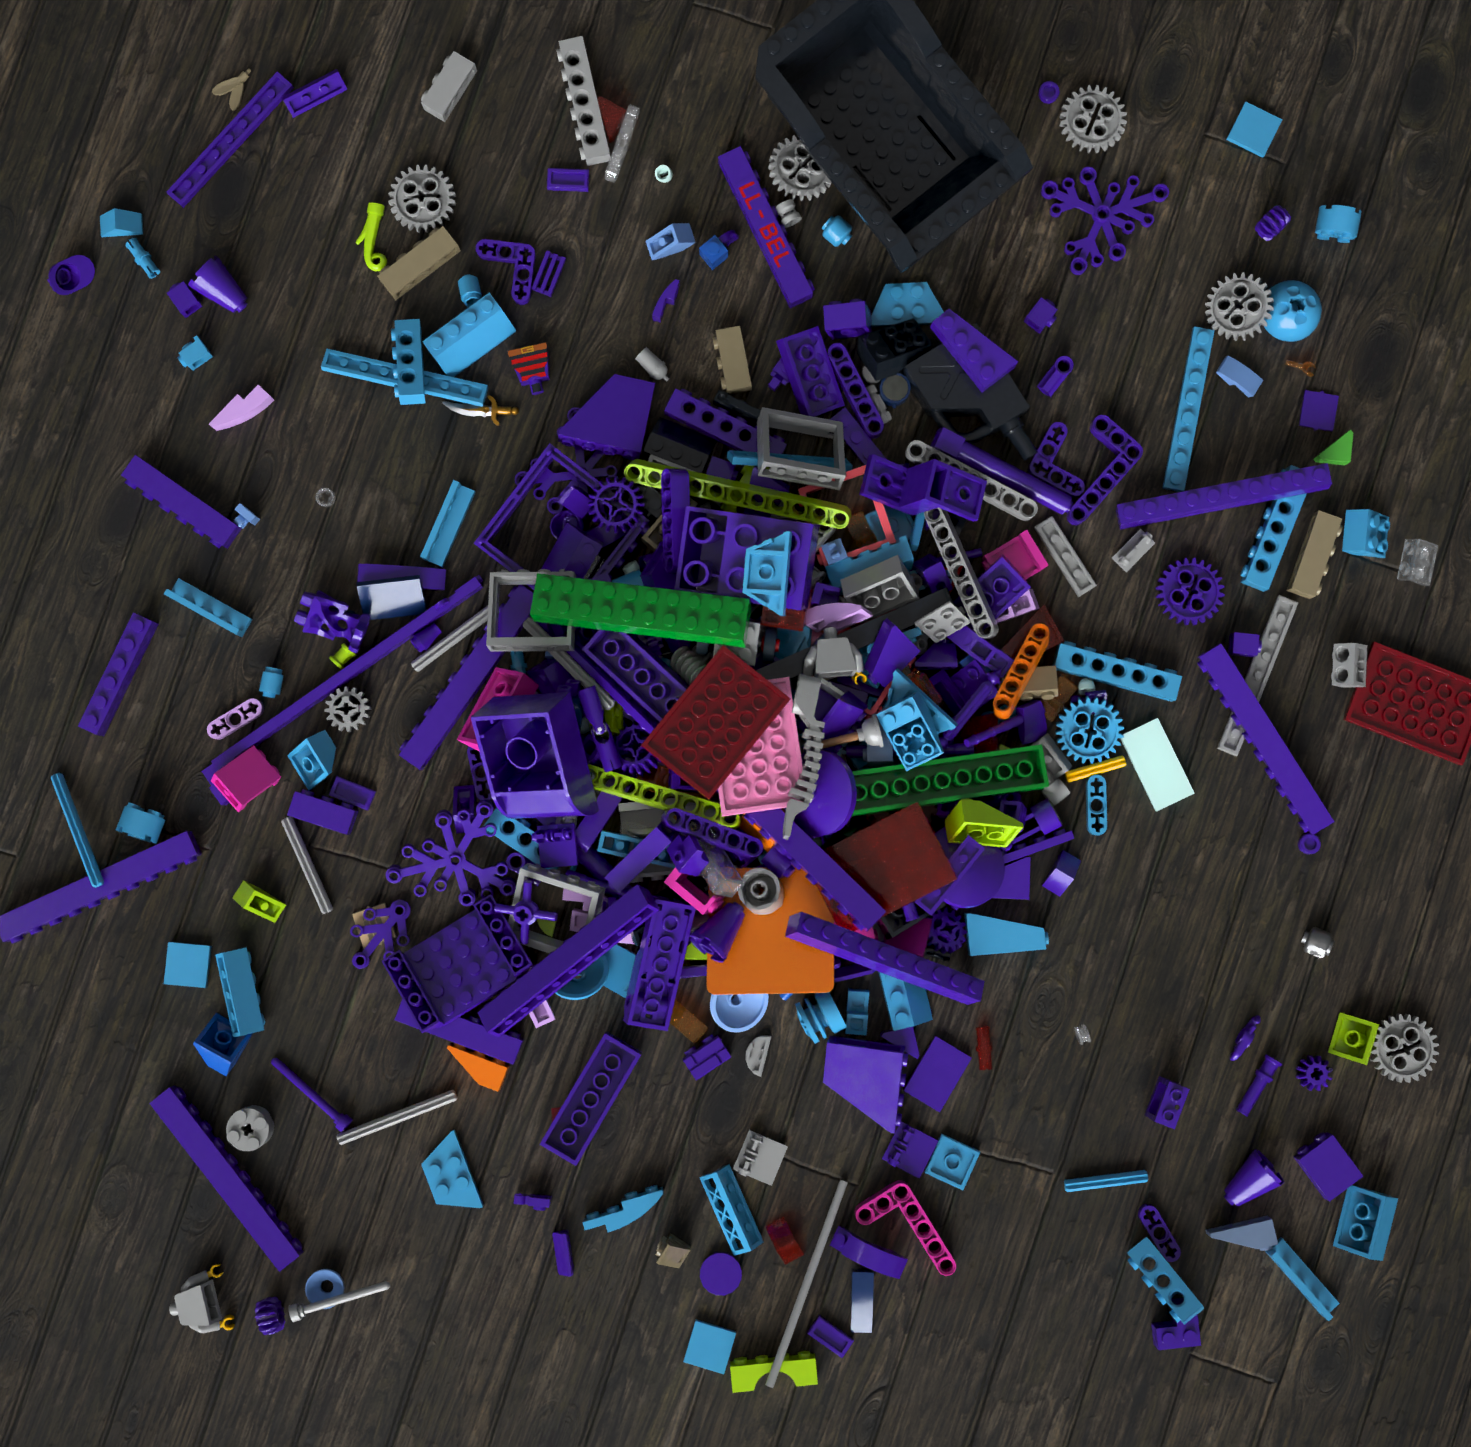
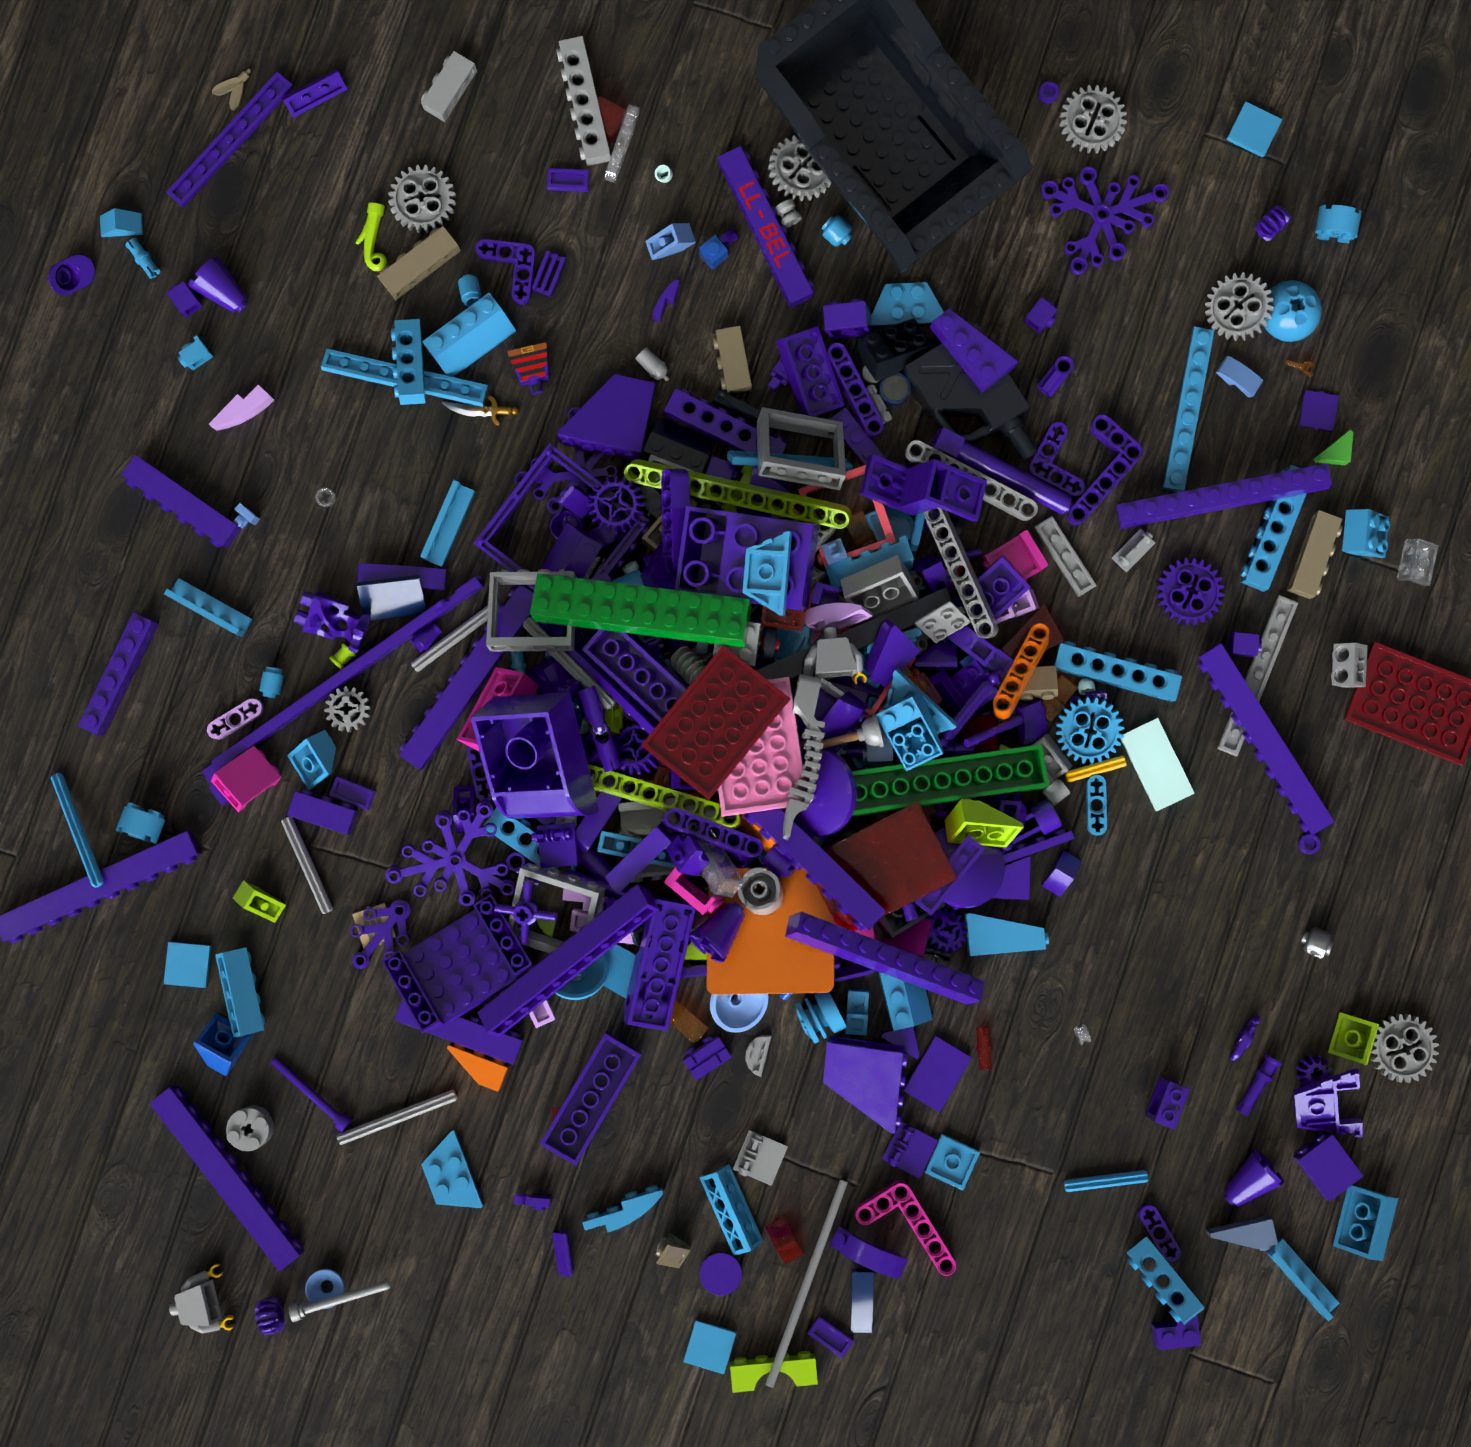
none -> dark purple wing [1293,1068,1363,1137]

